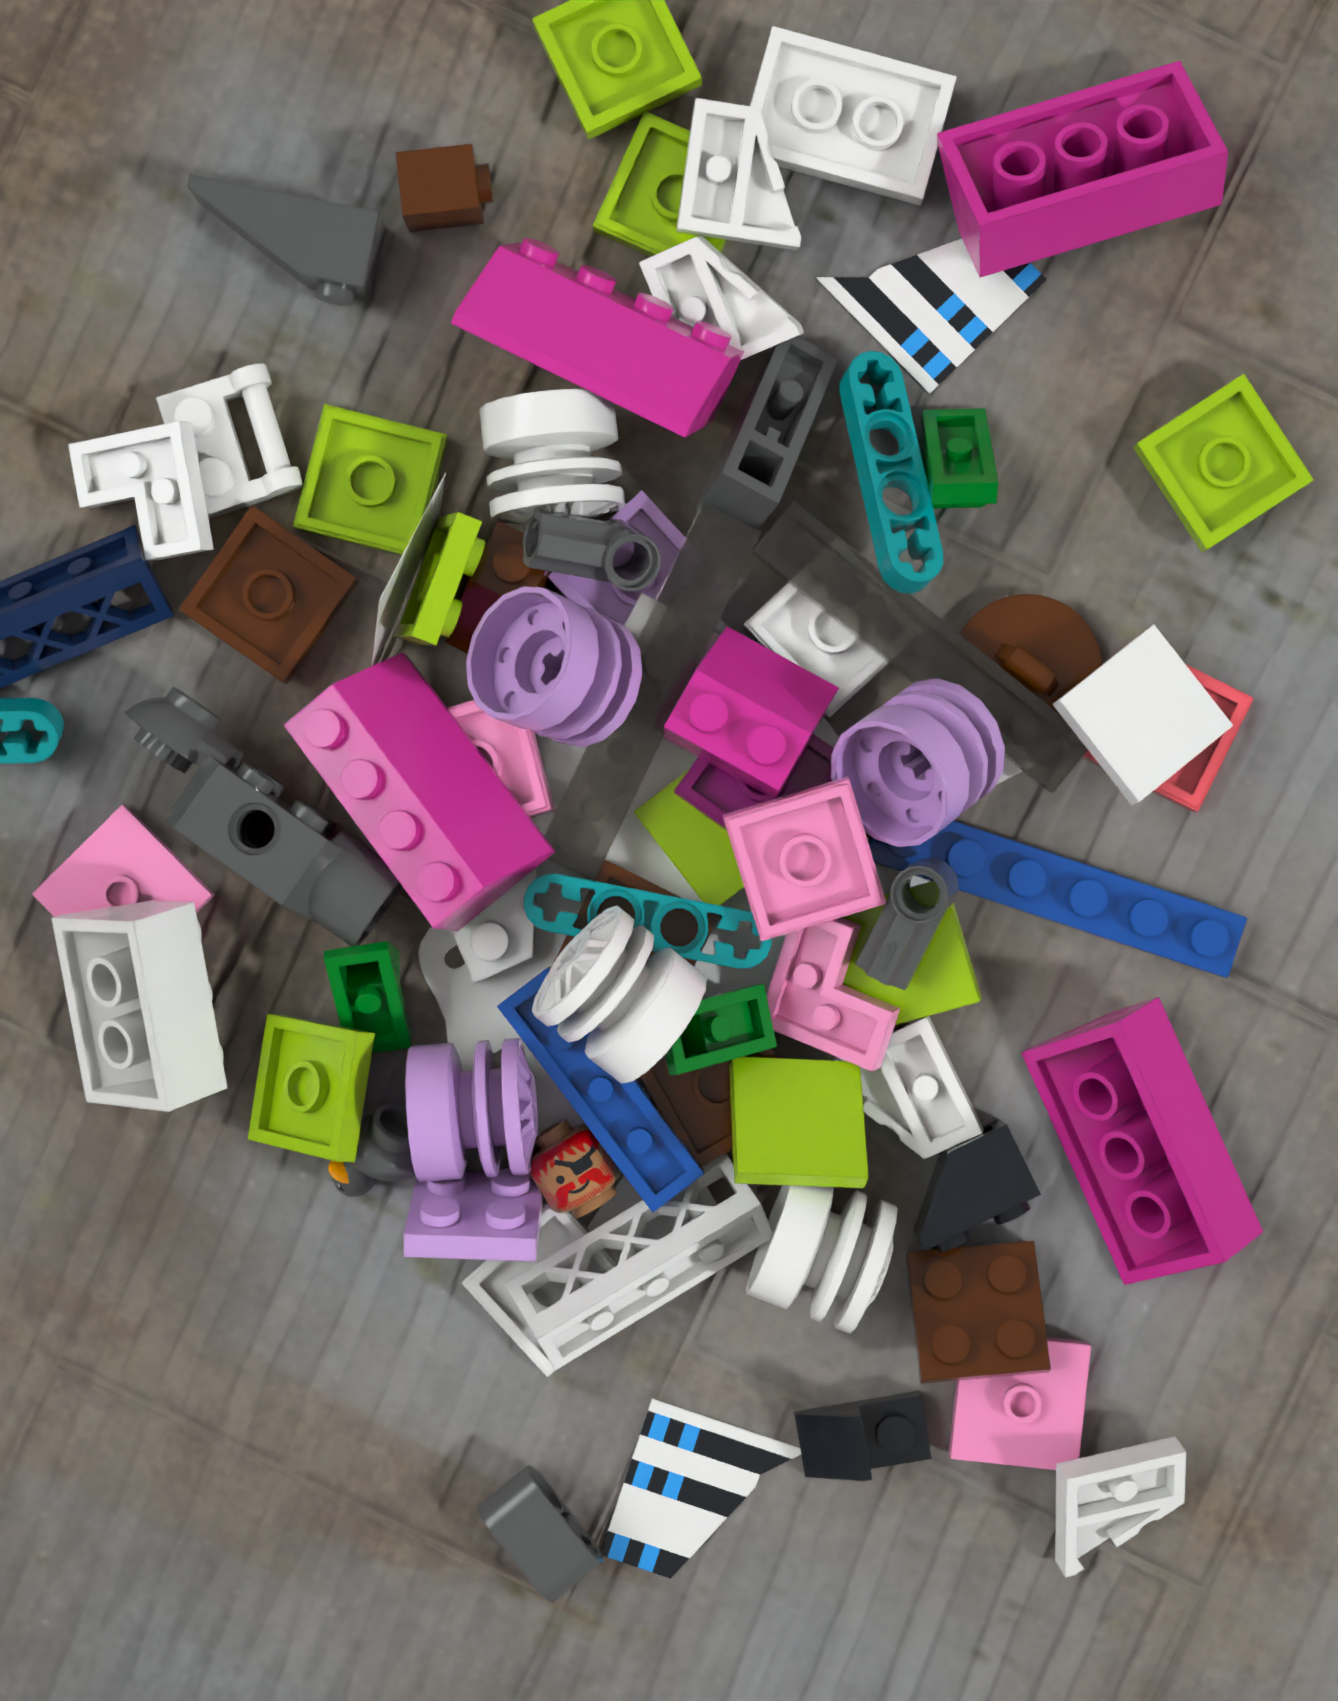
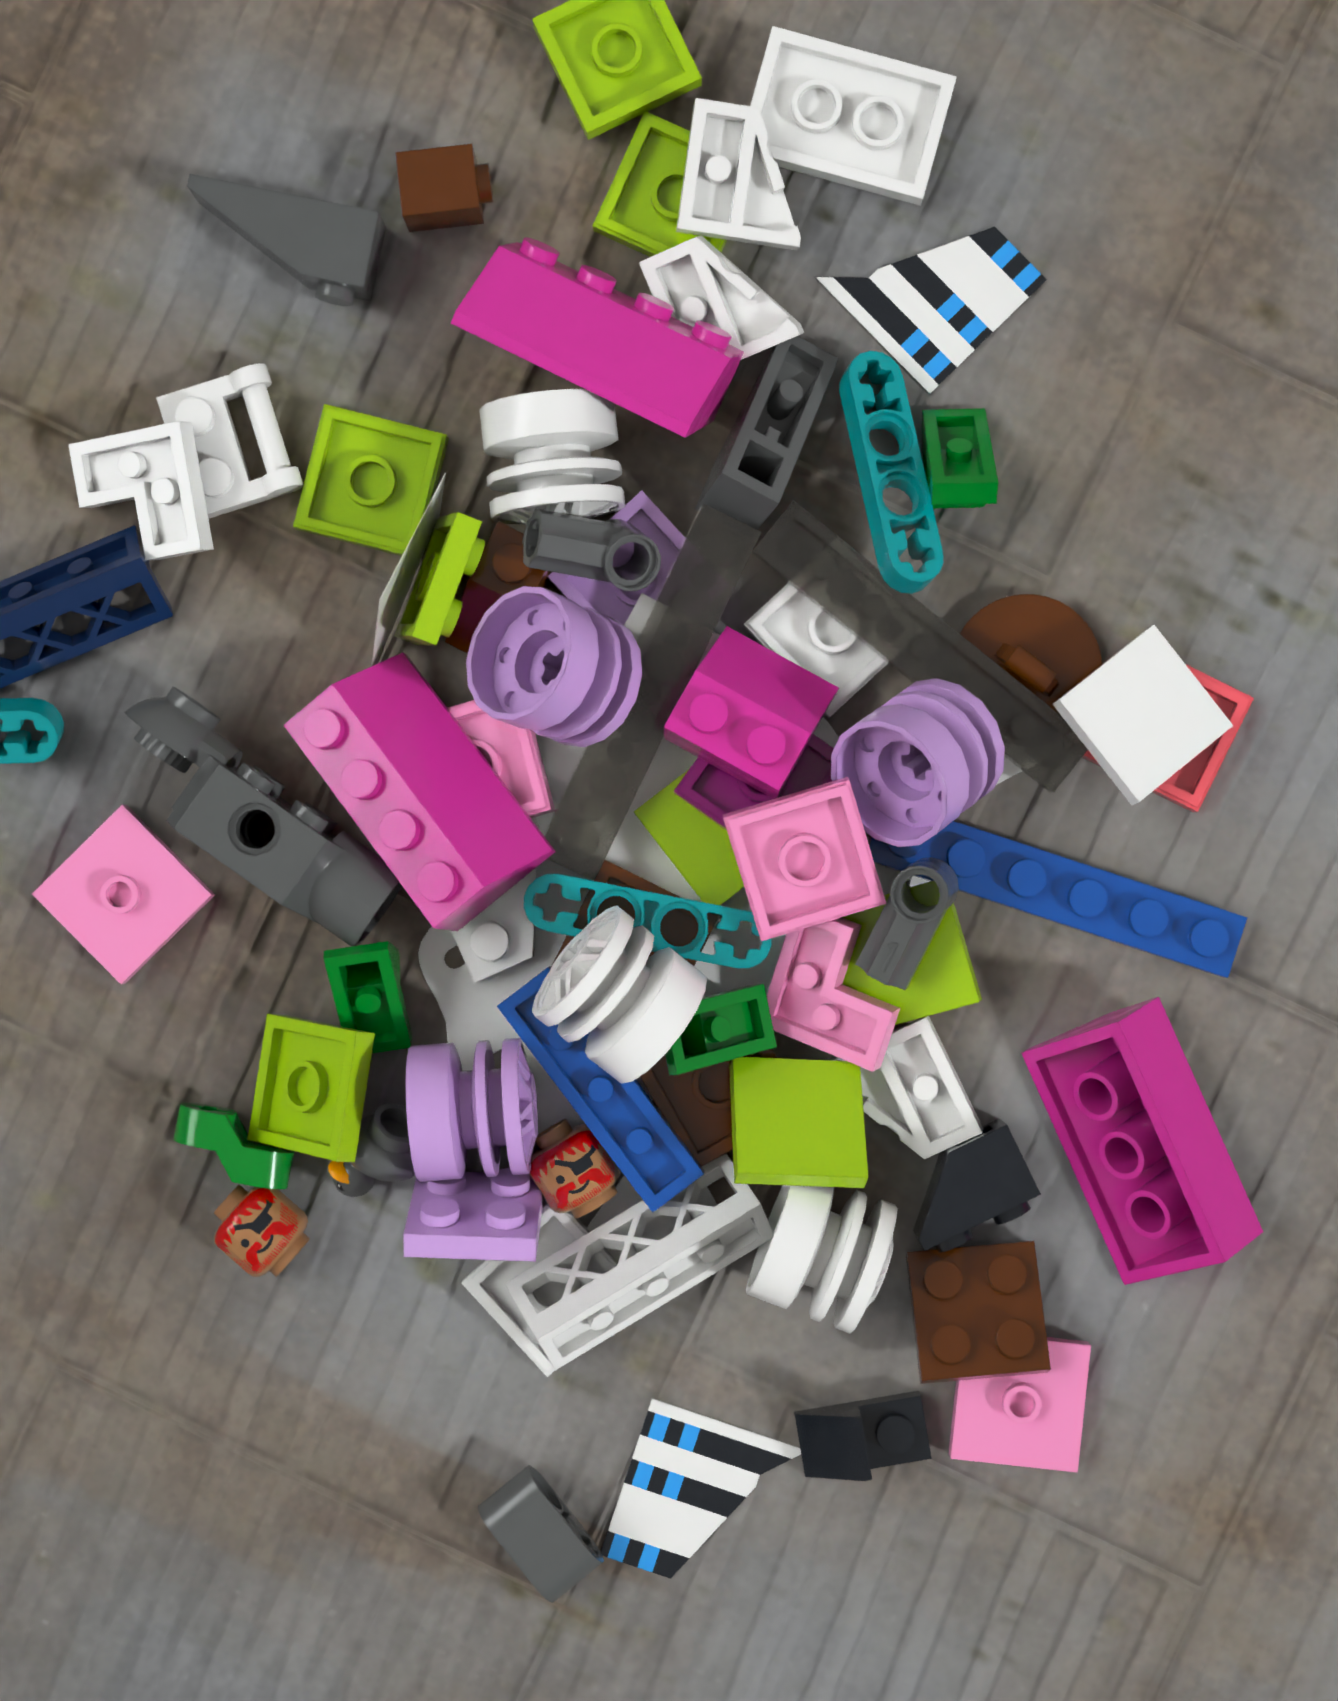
white slope [52,900,227,1112] -> none
reddish brown plate [178,505,359,685] -> none
dark pink slope [937,61,1228,278] -> none
white wing [1055,1436,1186,1578] -> none
lime plate [1133,374,1314,553] -> none
none -> green piece [173,1102,294,1189]
none -> head [214,1184,310,1277]

